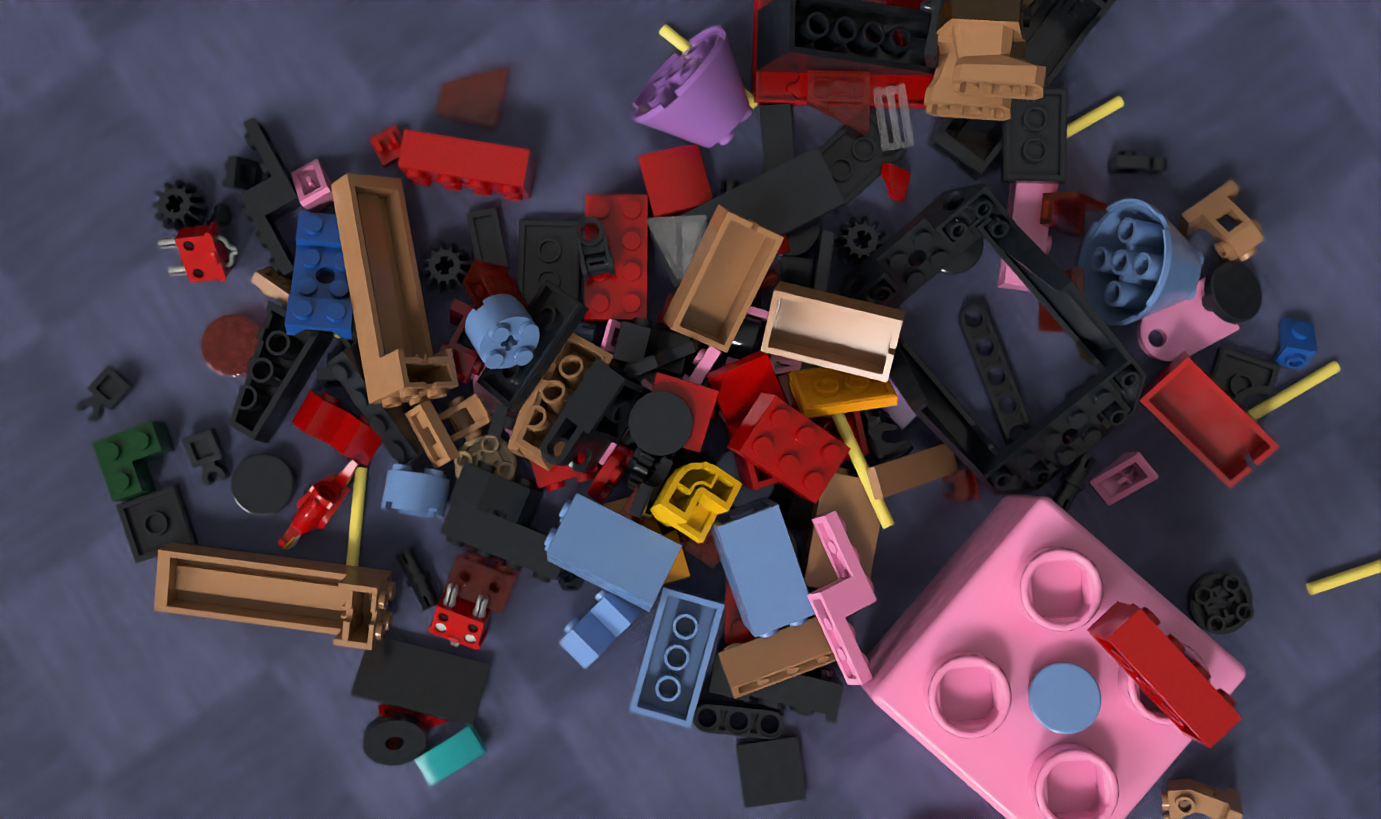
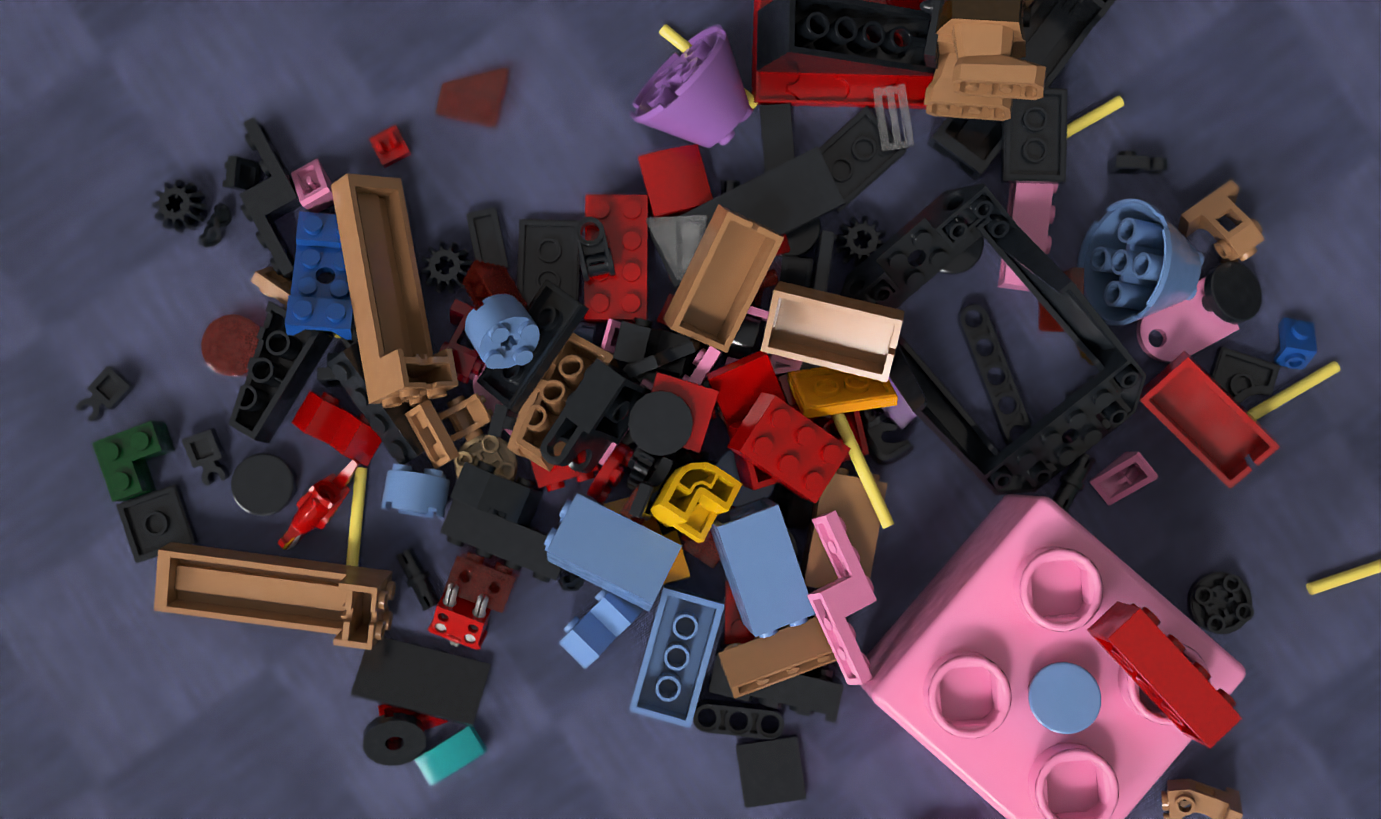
red piece [158,222,239,283] -> none
red brick [398,129,537,202] -> none
clear red wing [806,70,870,134] -> none
medium nougat tile [866,443,959,500] -> none
red tile [881,163,911,203] -> none
clear red tile [942,469,979,503] -> none
clear red panel [1040,191,1107,237] -> none

